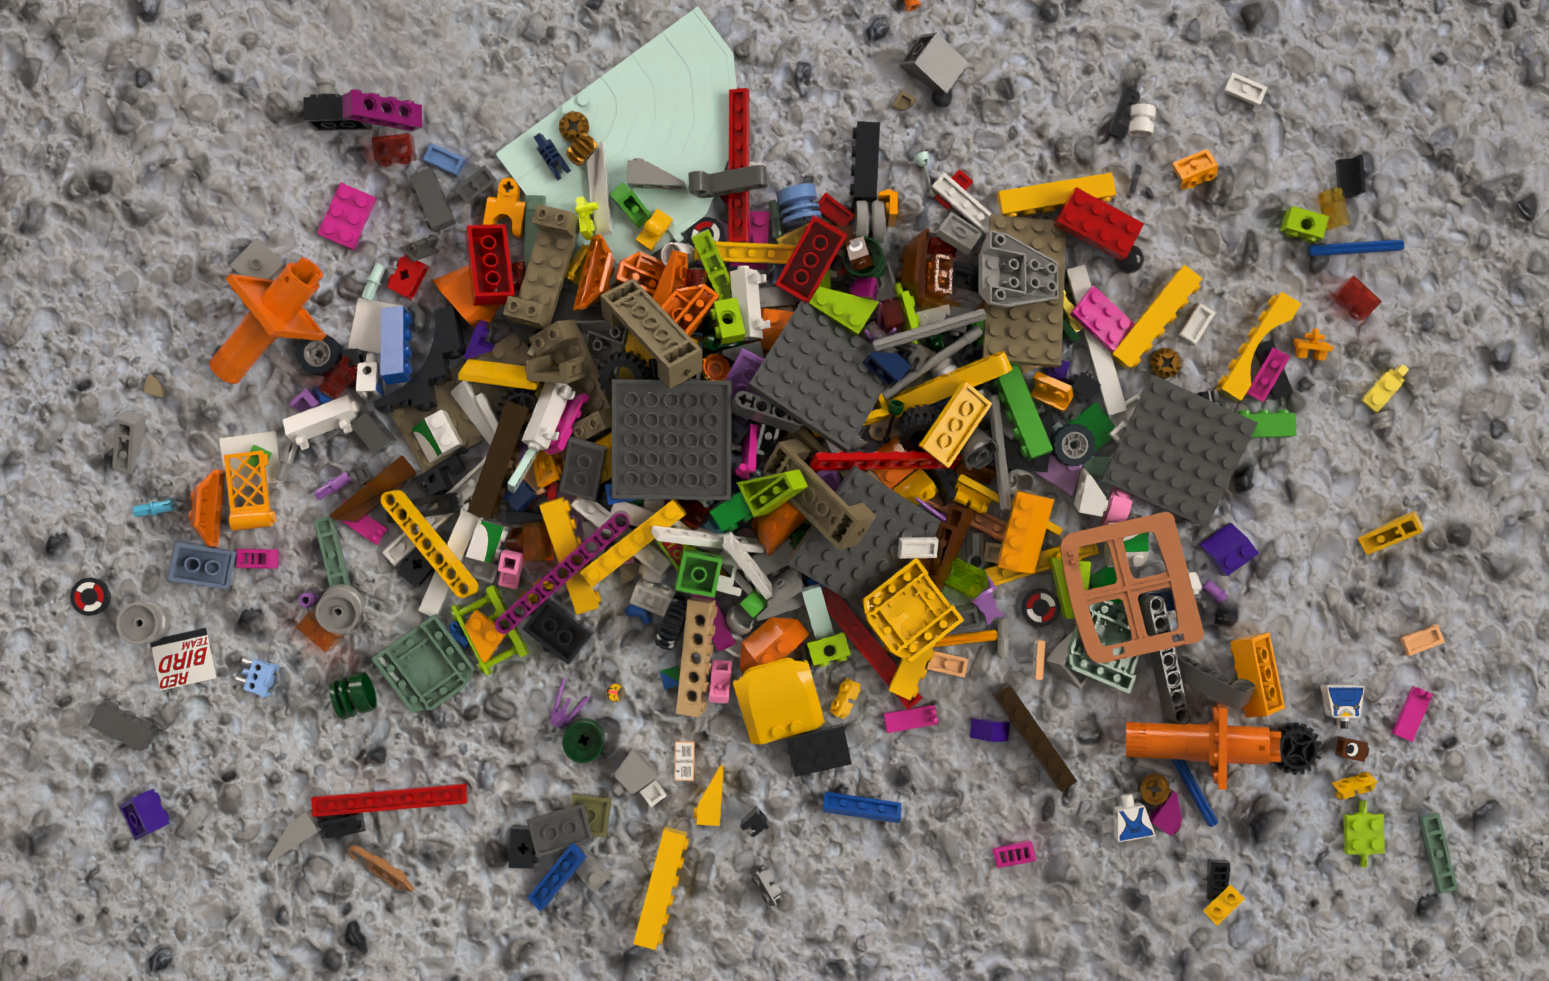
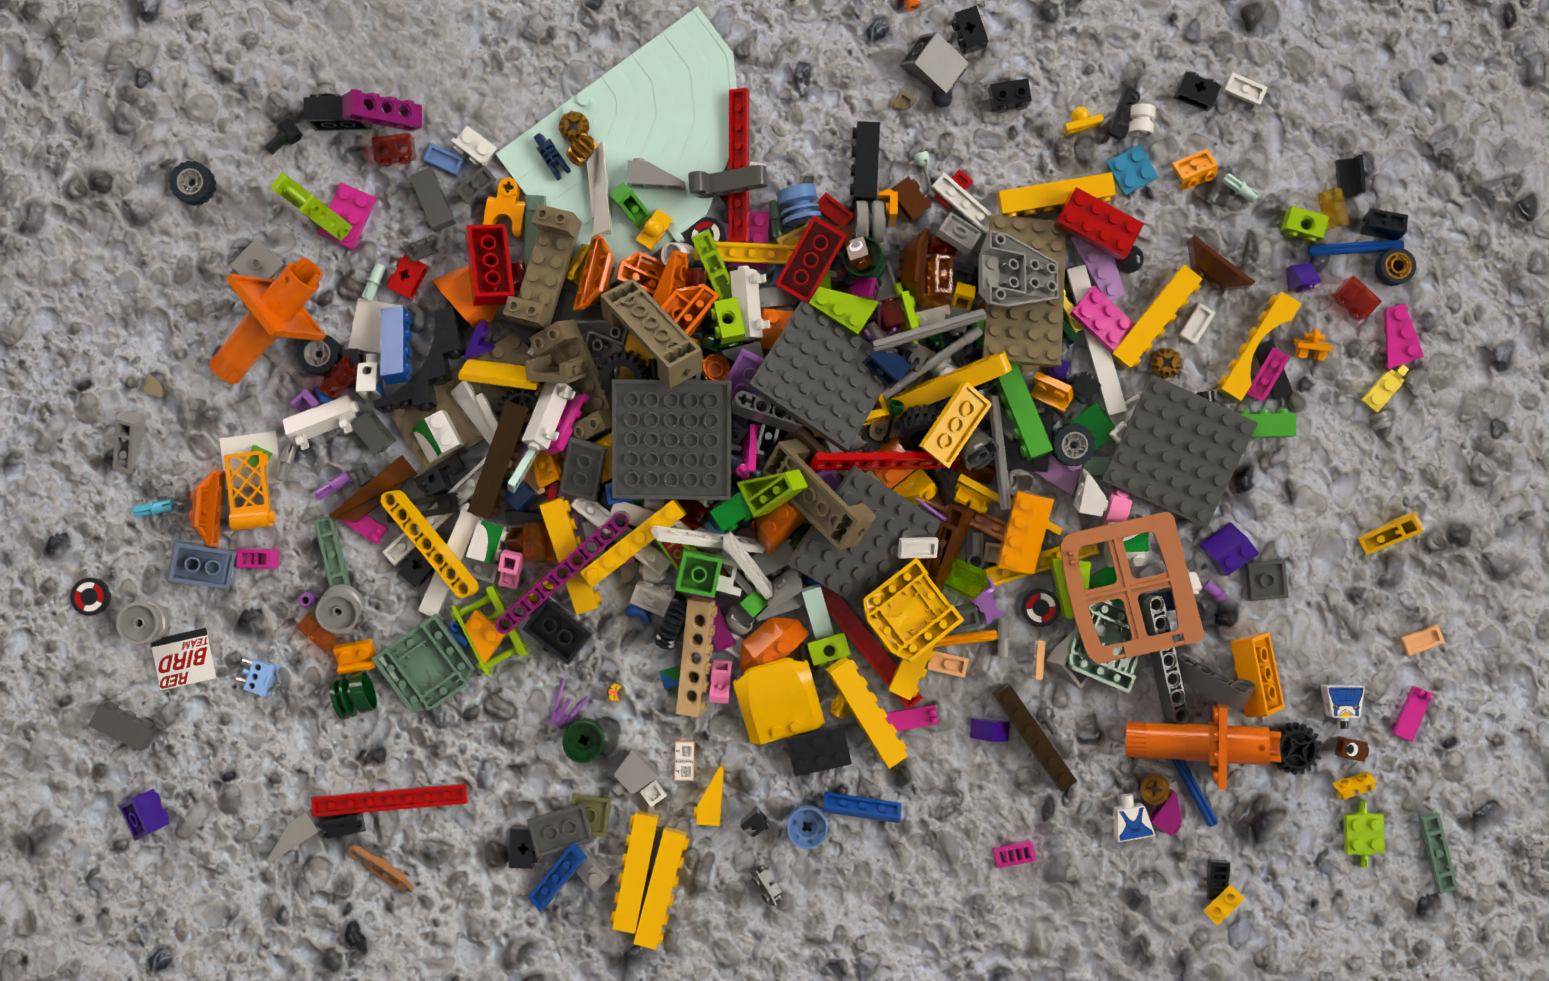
neon yellow plate [575,196,598,240] -> none
none -> black wheel [169,161,216,206]
none -> black pin [264,119,303,155]
none -> lime fence [270,172,353,241]
none -> light orange bracket [333,638,377,675]
none -> white bracket [451,126,498,166]
none -> yellow brick [610,810,659,934]
none -> medium blue wheel [787,805,828,849]
none -> yellow brick [825,657,908,769]
none -> reddish brown brick [891,176,932,224]
none -> yellow brick [950,282,976,310]
none -> black brick [951,6,989,54]
none -> black brick [988,78,1032,113]
none -> dark grey plate [1036,707,1058,735]
none -> yellow tile [1062,106,1104,136]
none -> lavender wing [1069,236,1125,302]
none -> dark azure plate [1106,144,1159,197]
none -> black brick [1173,71,1221,112]
none -> reddish brown wedge [1187,235,1256,291]
none -> light aqua axle [1222,173,1259,203]
none -> dark grey tile [1245,560,1289,601]
none -> dark purple slope [1286,263,1321,294]
none -> black hinge [1360,208,1408,240]
none -> wheel [1375,248,1416,286]
none -> dark pink wing [1384,303,1424,370]

